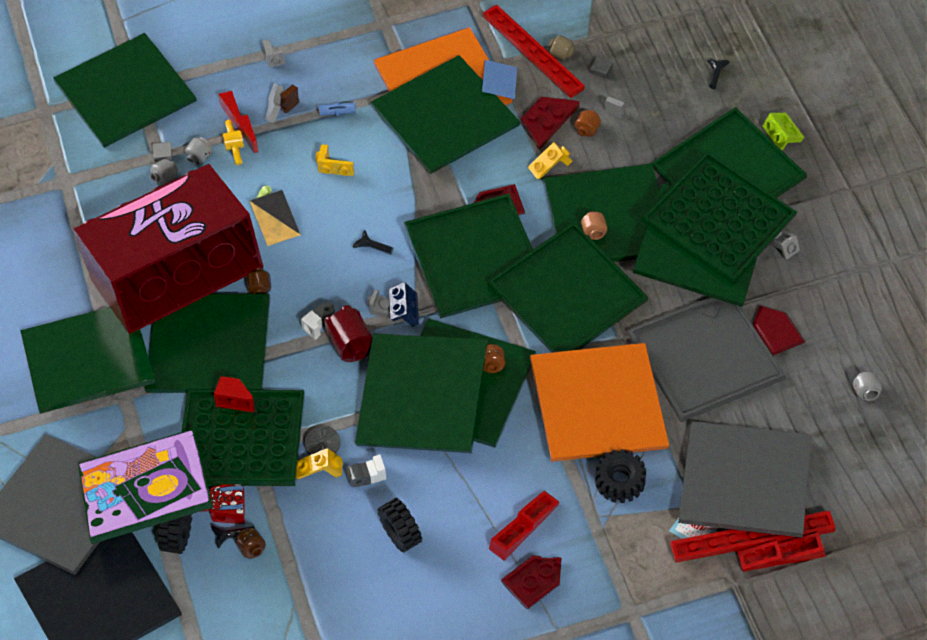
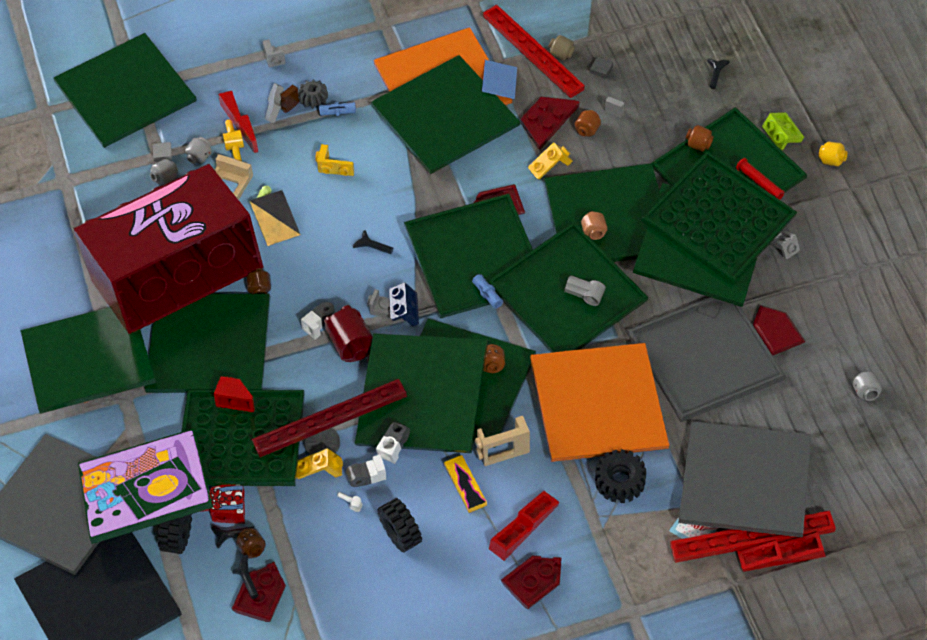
none -> tan window [215,154,253,200]
none -> black piece [232,555,259,599]
none -> dark red tile [232,562,286,622]
none -> dark red tile [252,379,407,457]
none -> dark grey gear [298,79,328,109]
none -> white hand [337,492,363,512]
none -> leg [376,422,410,464]
none -> tile [444,455,487,513]
none -> medium blue pin [472,274,503,309]
none -> tan window [475,416,530,466]
none -> light grey piece [564,276,606,306]
none -> dark orange head [686,125,714,152]
none -> red pin [736,158,785,200]
none -> yellow head [819,141,848,167]

